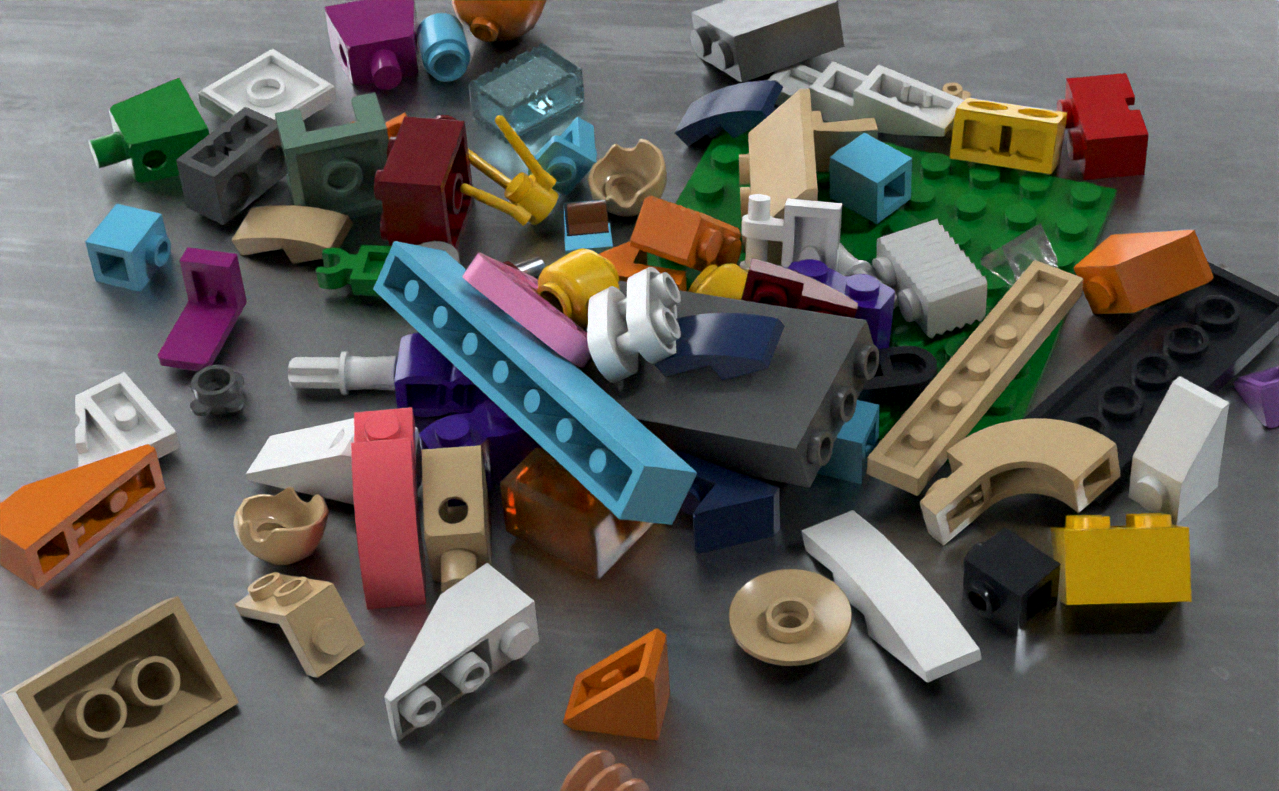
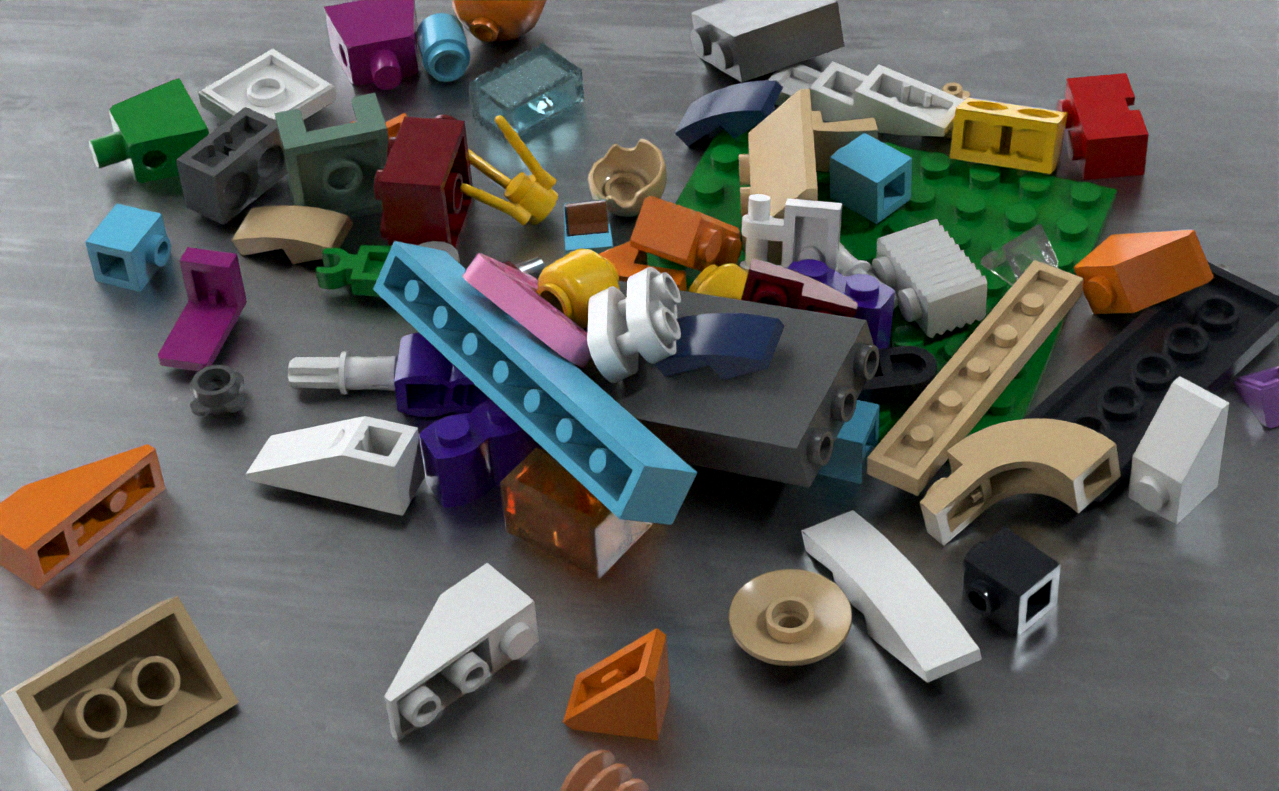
white wing [75,372,180,467] -> none
tan hair [233,487,329,565] -> none
tan bracket [234,572,365,678] -> none
coral arch [351,407,426,610] -> none
tan torso [422,445,492,592] -> none
medium azure bracket [527,116,597,196] -> none
dark blue slope [674,449,780,553] -> none
yellow slope [1051,513,1192,605] -> none

